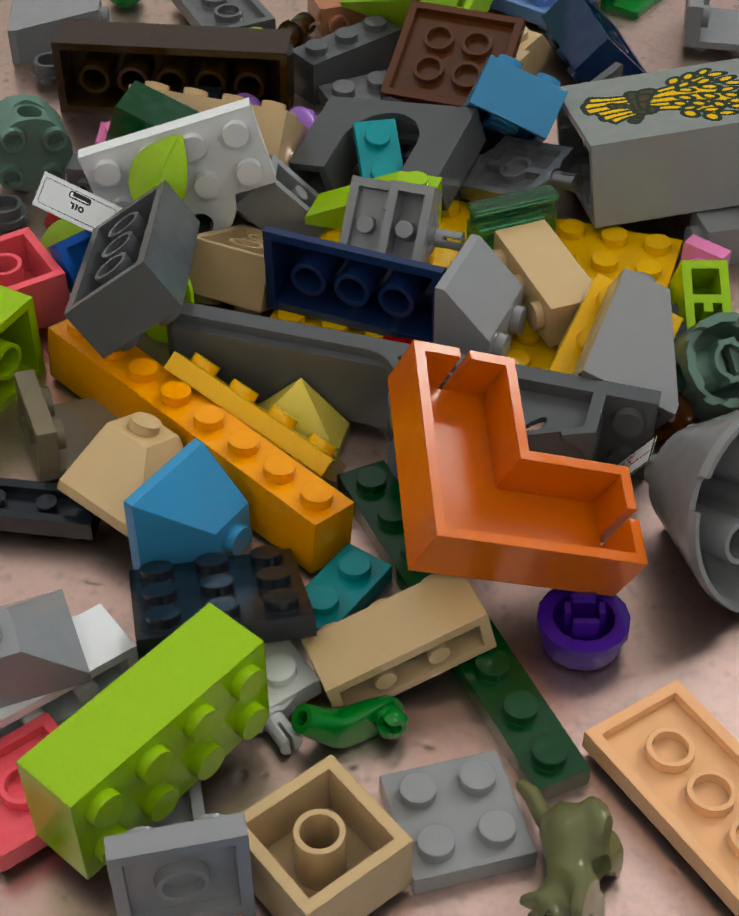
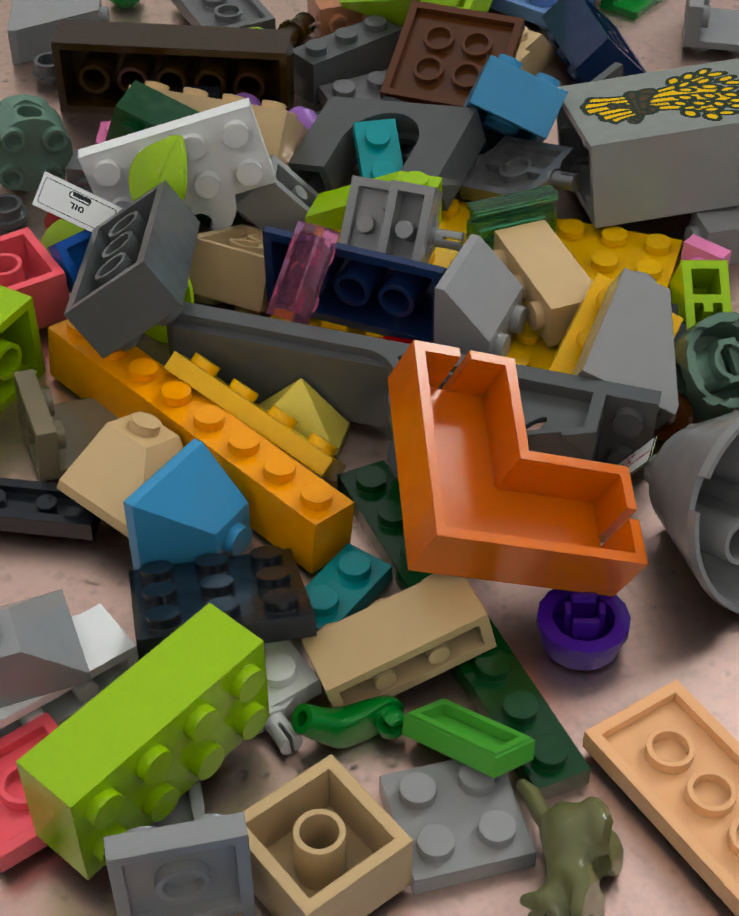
none -> clear pink plate [266,220,340,325]
none -> bright green tile [402,698,536,779]

